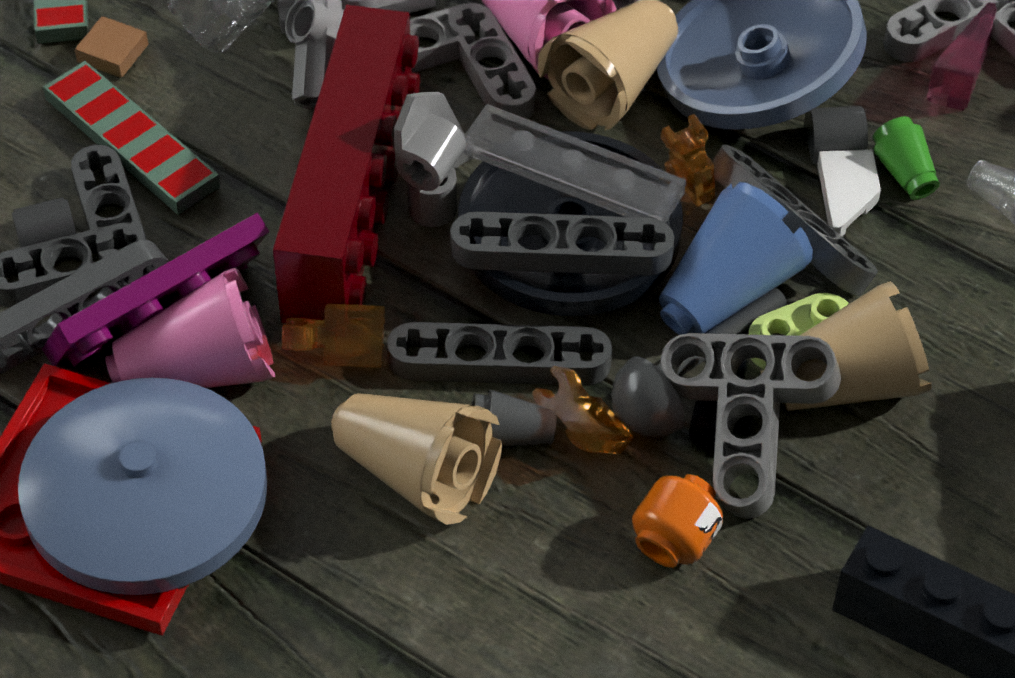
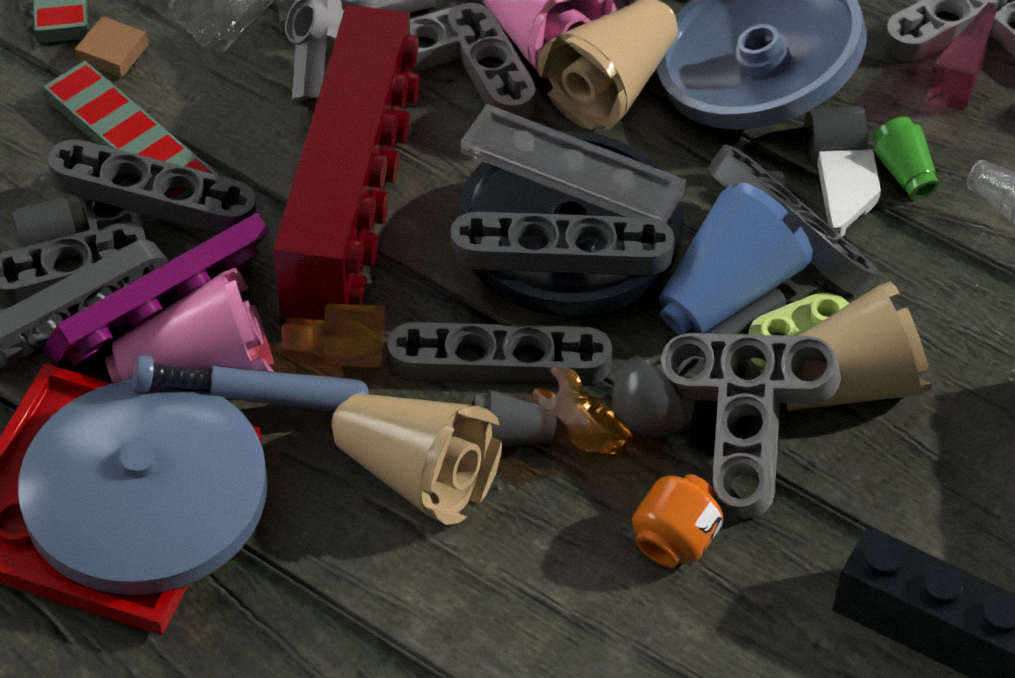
light grey panel [394,92,476,227] -> none
clear orange plate [661,114,716,207] -> none
none -> dark grey beam [48,139,256,234]
none -> sand blue piece [132,355,369,413]

